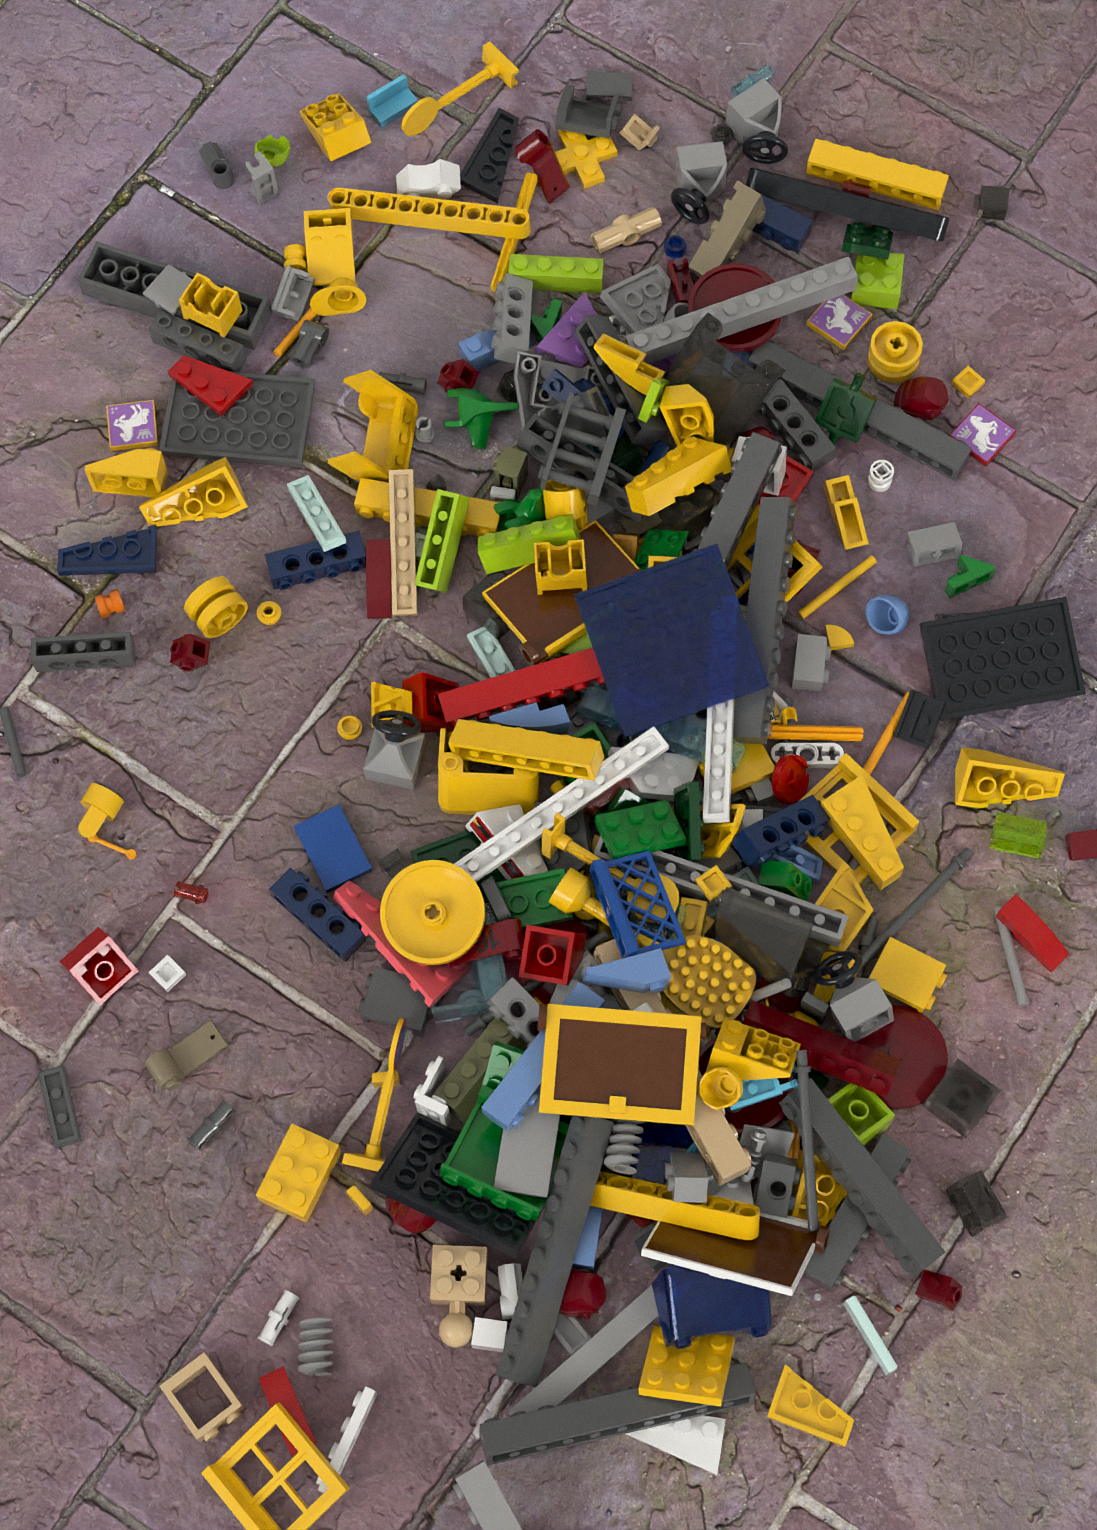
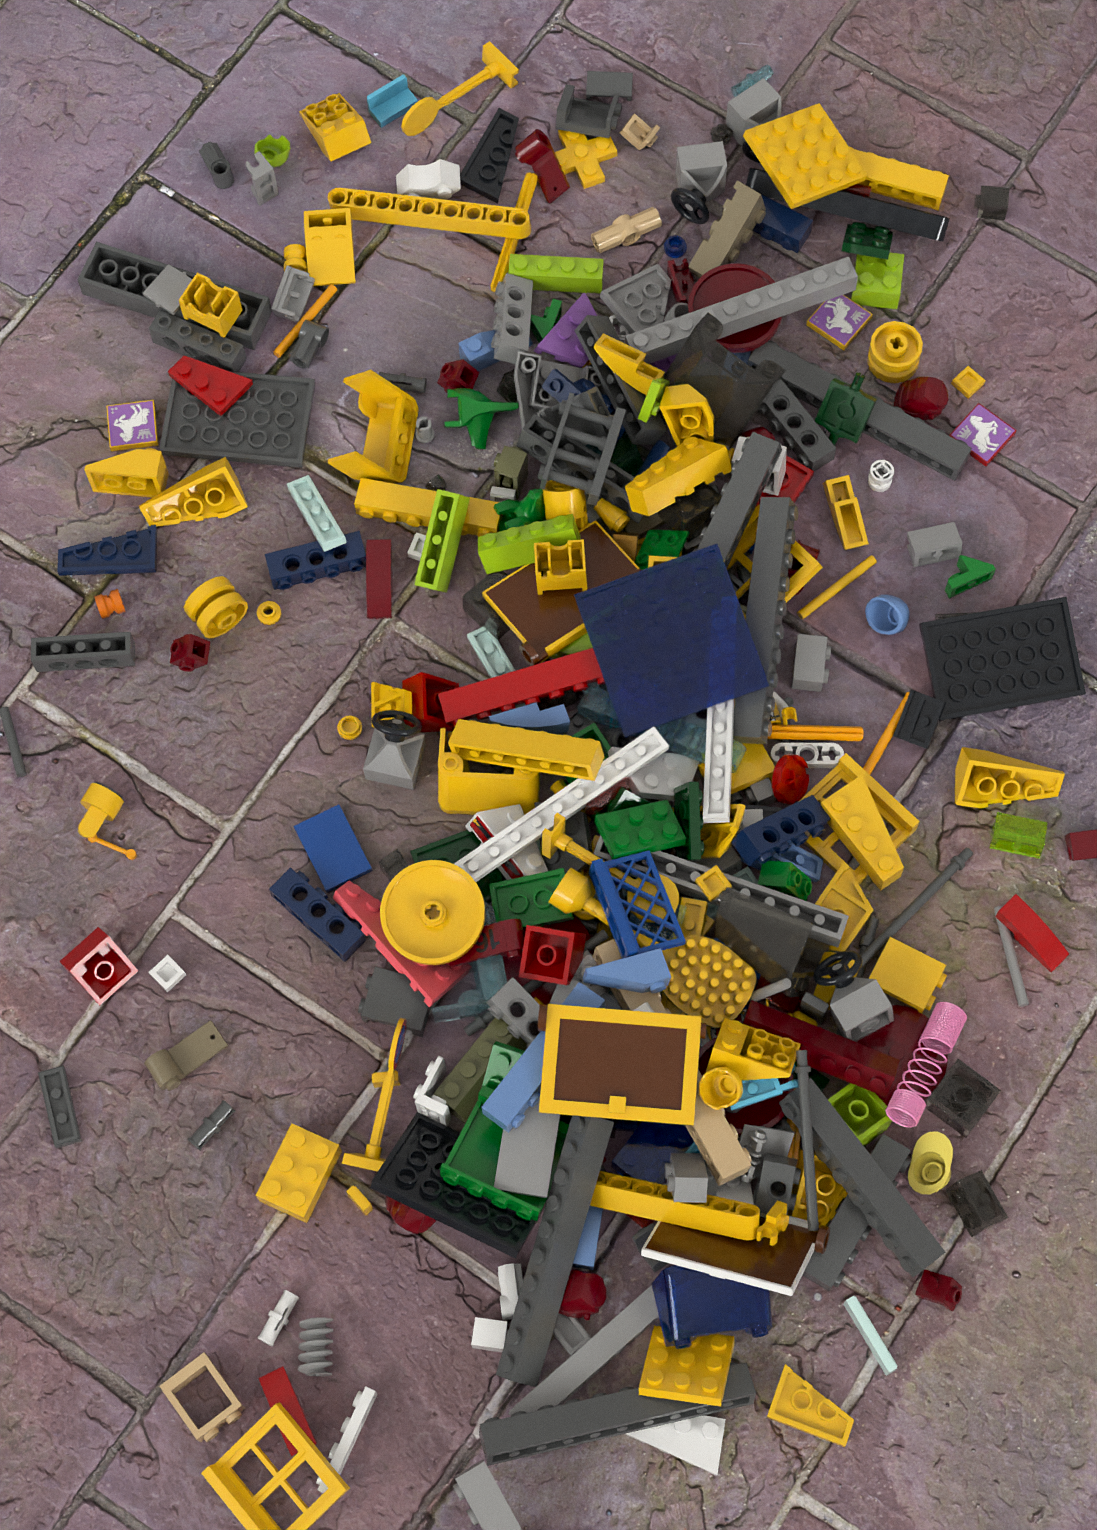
clear red pin [174,881,208,905] -> none
yellow piece [310,278,367,316] -> none
tan plate [389,469,418,616] -> none
tan brick [430,1245,488,1348] -> none
dark grey beam [481,877,514,921] -> none
light grey piece [604,1119,645,1175] -> none
yellow tile [825,625,854,650] -> none
none -> yellow cone [593,498,630,533]
none -> yellow plate [743,103,868,209]
none -> yellow plate [757,1200,789,1246]
none -> bright pink piece [885,1002,967,1128]
none -> light yellow piece [908,1132,953,1195]

